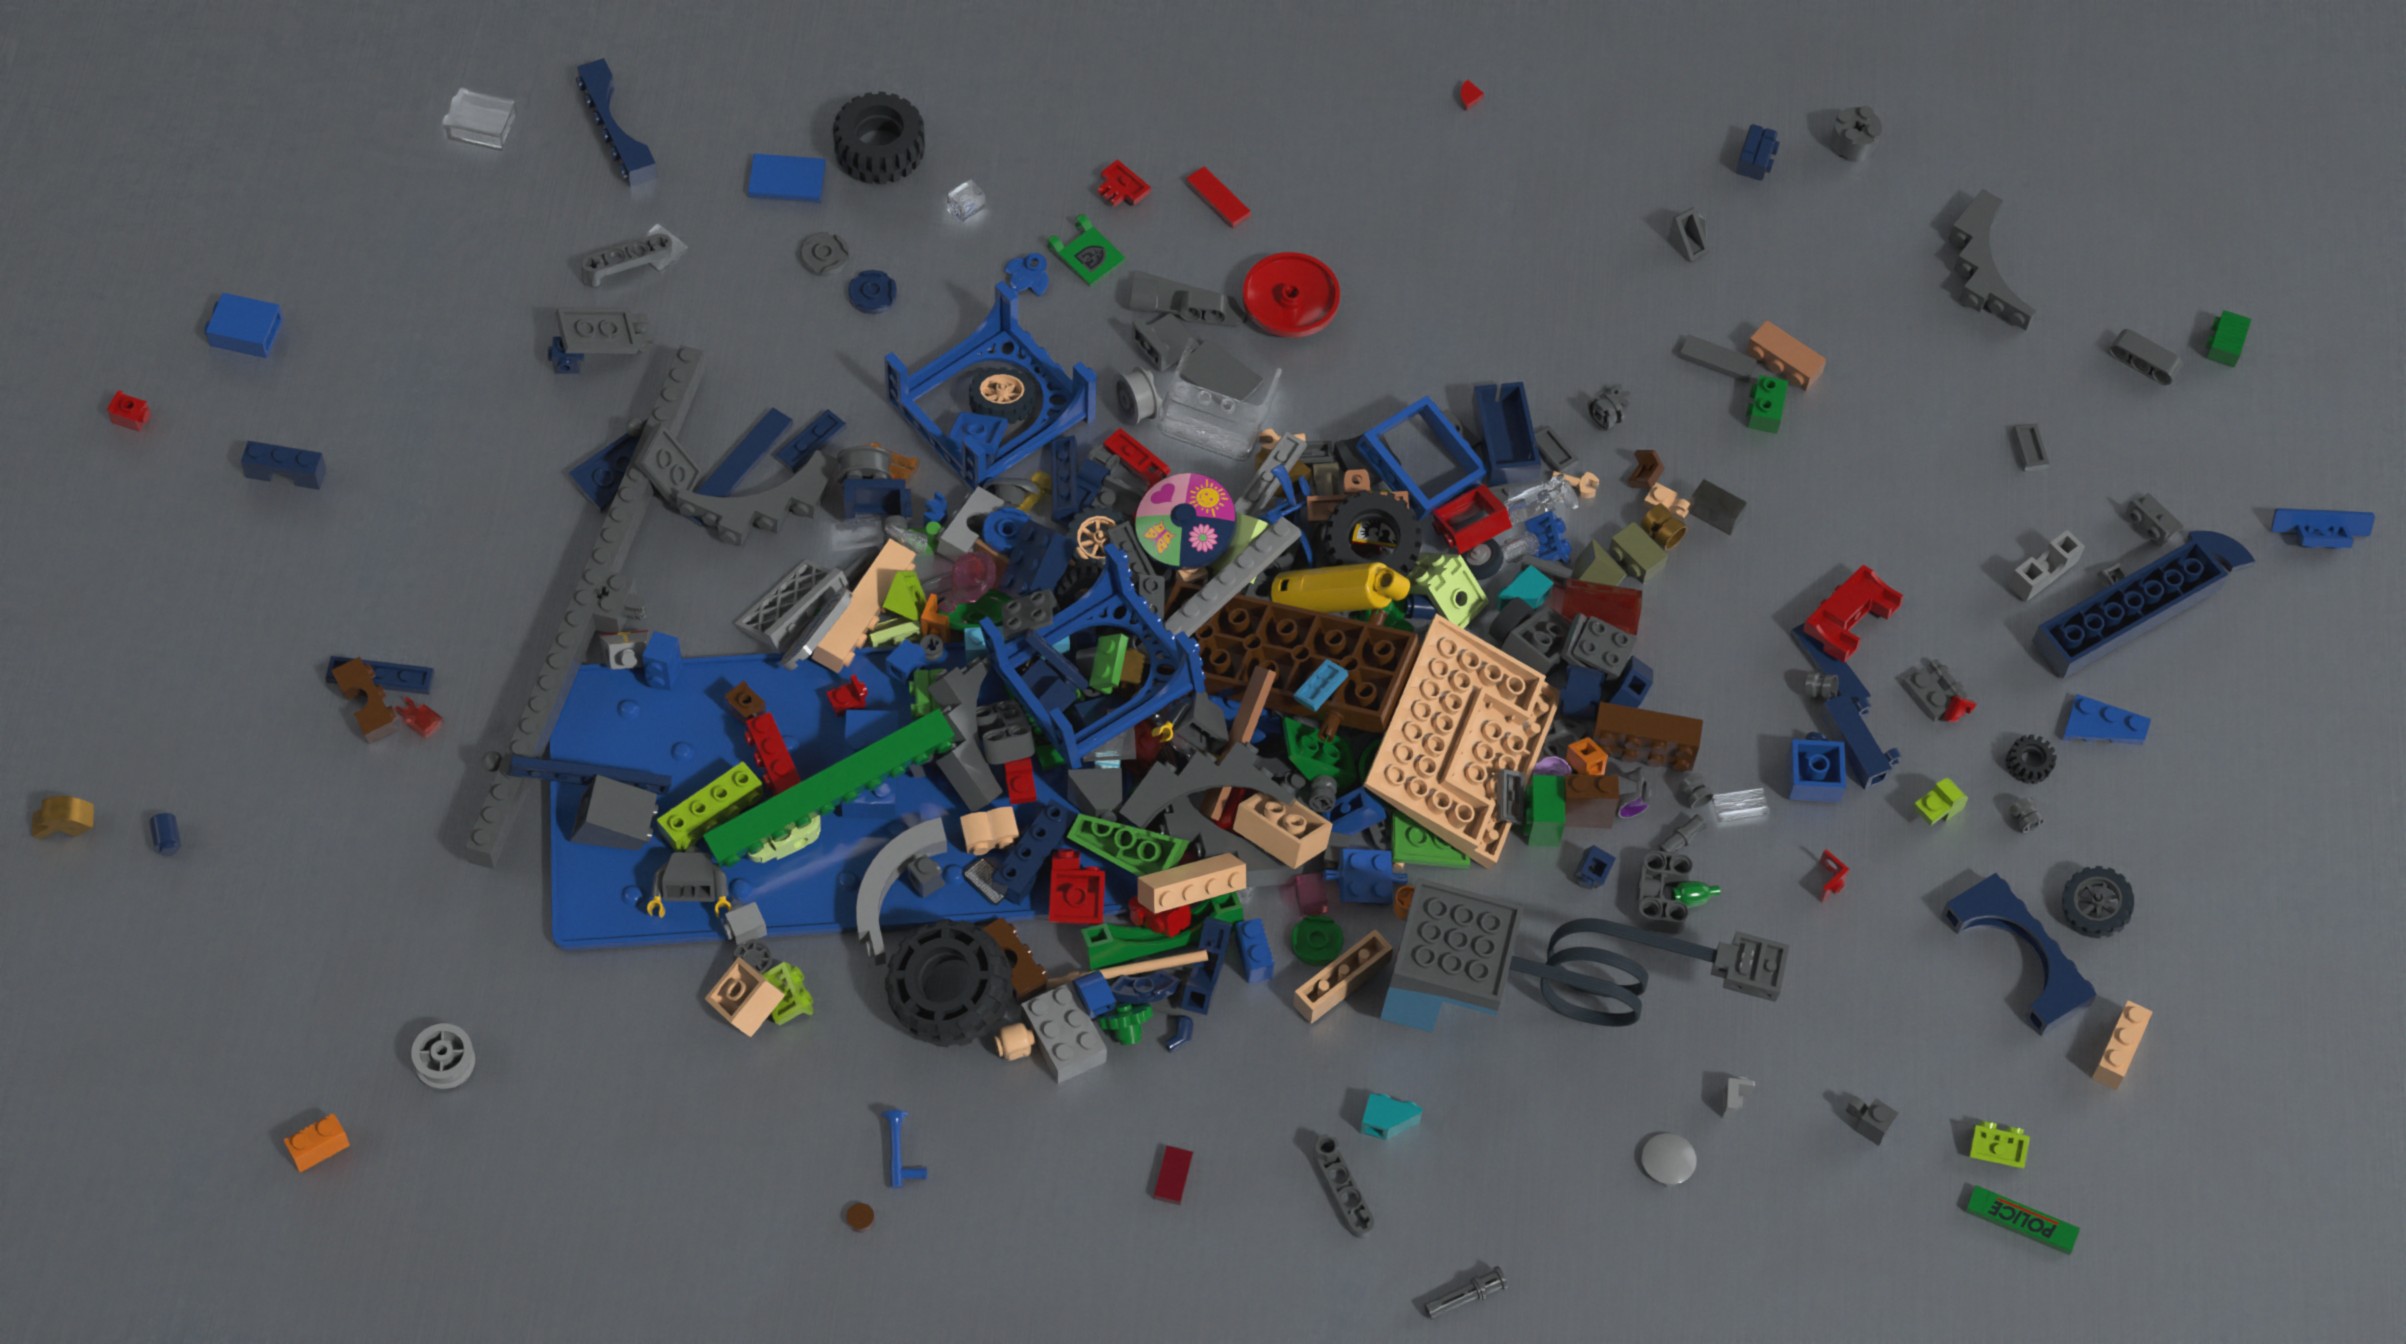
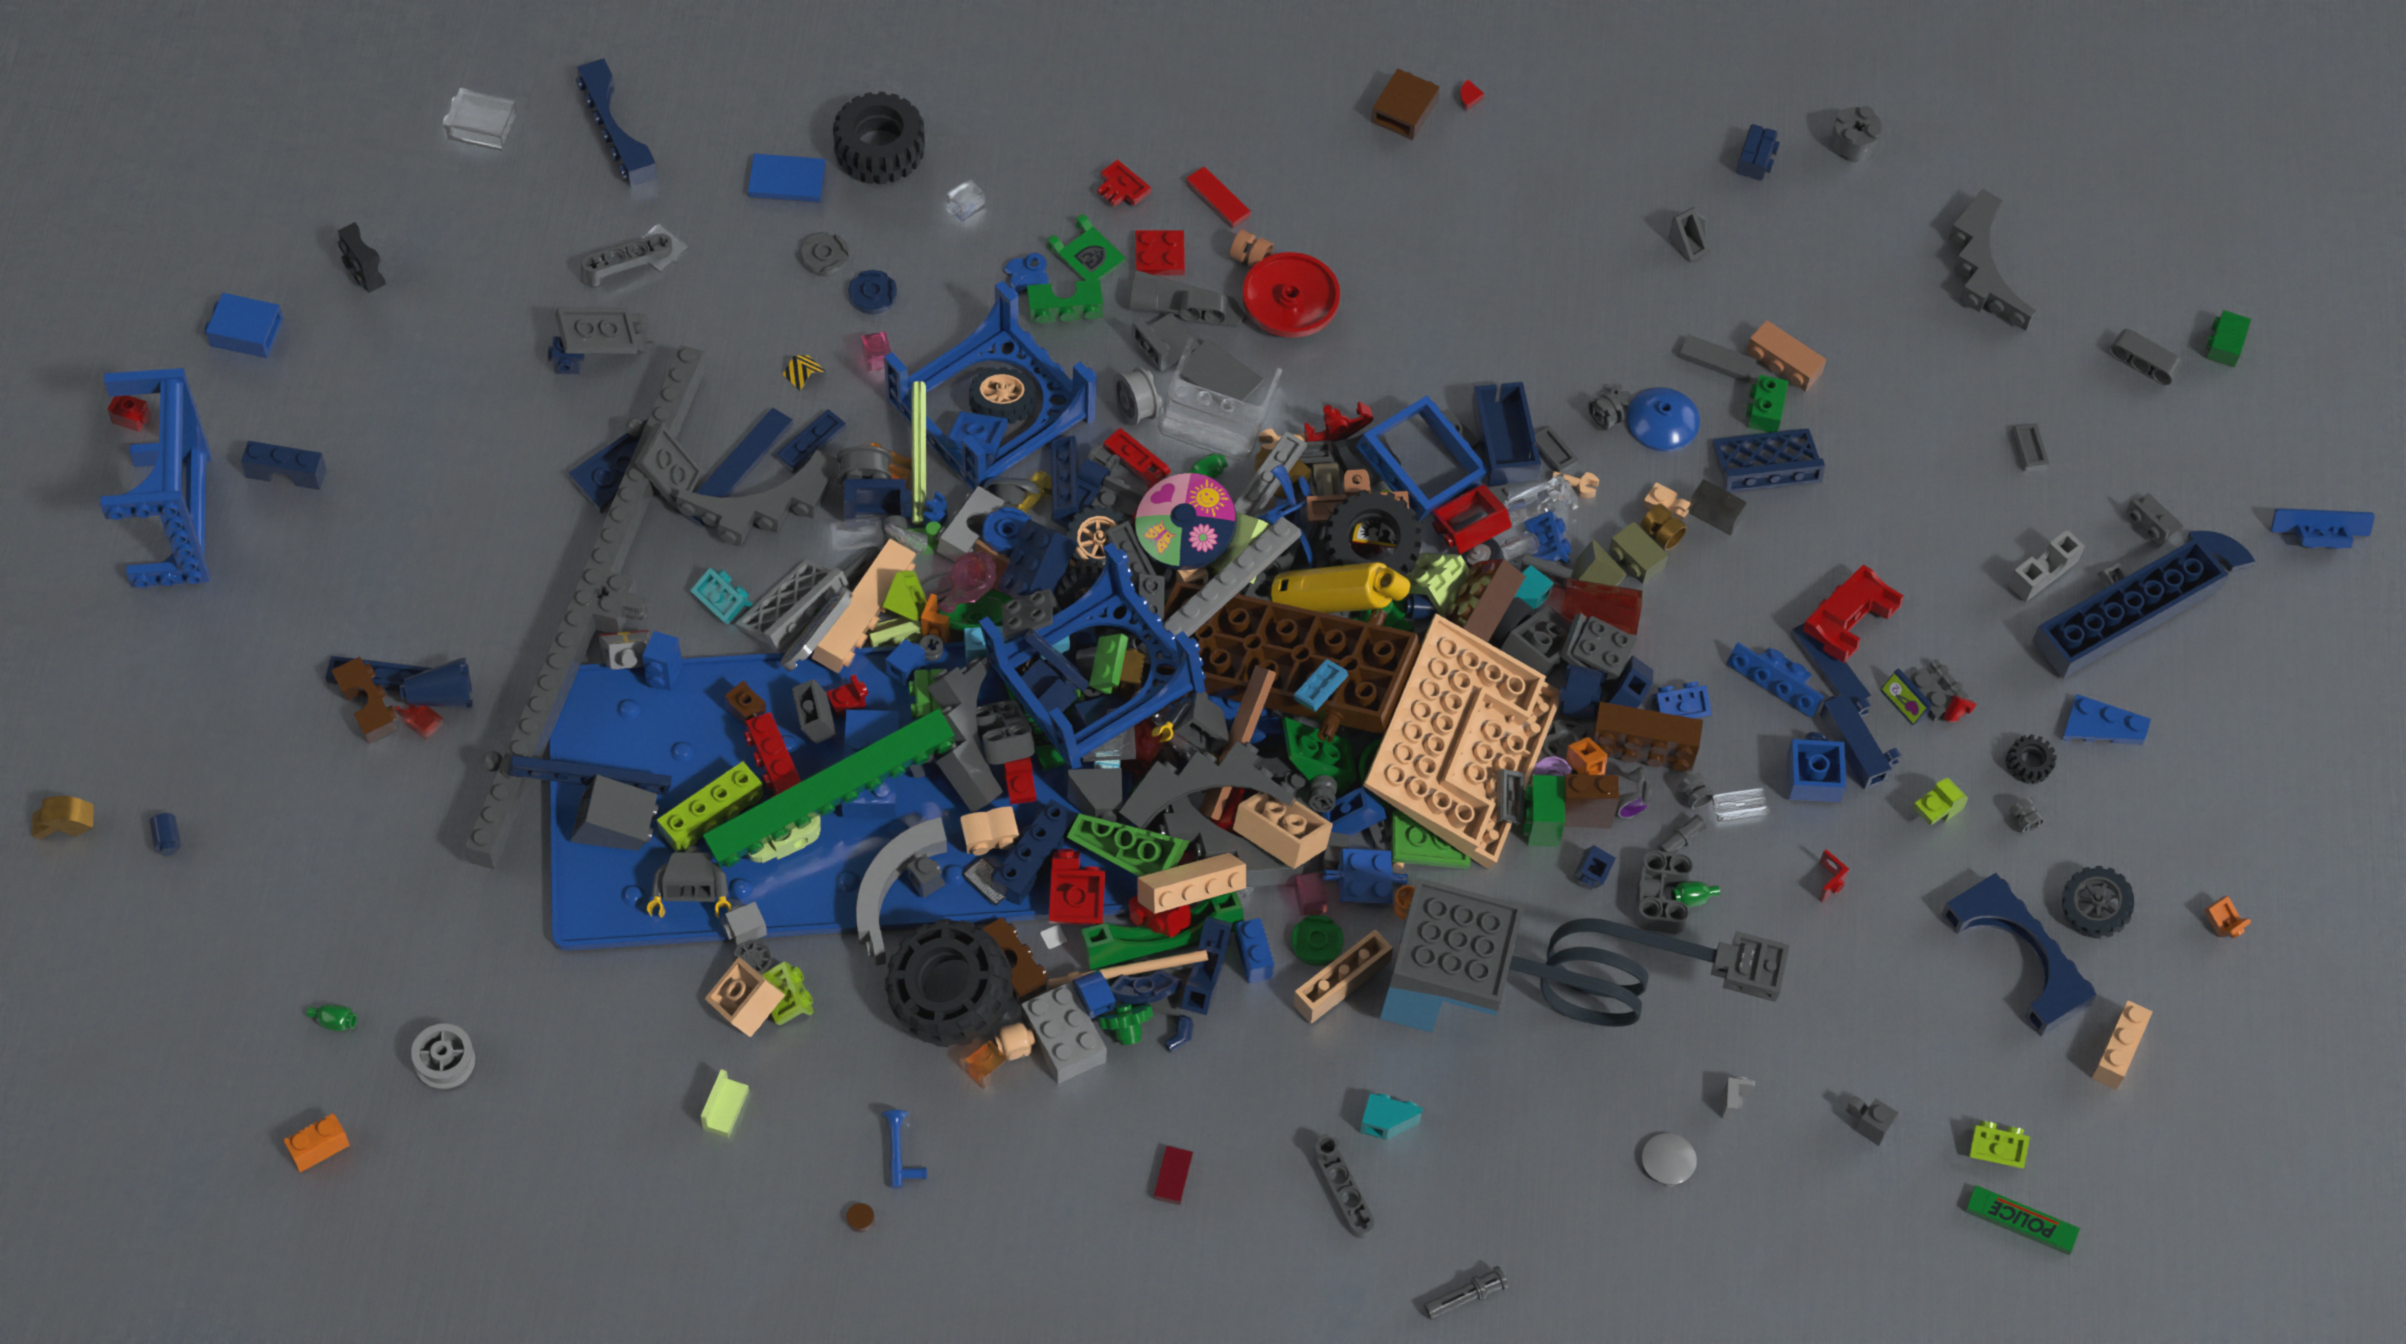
reddish brown bracket [1628,450,1665,489] -> none
dark grey wheel [1805,671,1838,699] -> none
none -> blue arch [100,368,212,588]
none -> green plant [306,1004,357,1032]
none -> black brick [337,222,386,293]
none -> dark blue cone [400,657,473,710]
none -> teal bracket [690,567,753,624]
none -> yellowish green panel [701,1069,749,1138]
none -> sticker [782,355,826,391]
none -> dark grey brick [791,680,836,744]
none -> clear pink brick [862,331,891,372]
none -> yellowish green axle [911,381,926,525]
none -> clear orange panel [965,1040,1007,1089]
none -> green arch [1027,280,1103,324]
none -> white sticker [1040,925,1067,949]
none -> red plate [1135,230,1185,275]
none -> green plant [1186,453,1228,478]
none -> nougat wheel [1229,229,1274,268]
none -> red piece [1304,401,1374,442]
none -> reddish brown brick [1371,68,1440,140]
none -> reddish brown brick [1445,559,1526,643]
none -> blue dish [1626,387,1700,452]
none -> blue bracket [1652,681,1712,718]
none -> dark blue fence [1712,428,1825,493]
none -> blue bracket [1727,642,1825,717]
none -> slope [1881,668,1932,726]
none -> orange bracket [2204,896,2251,938]

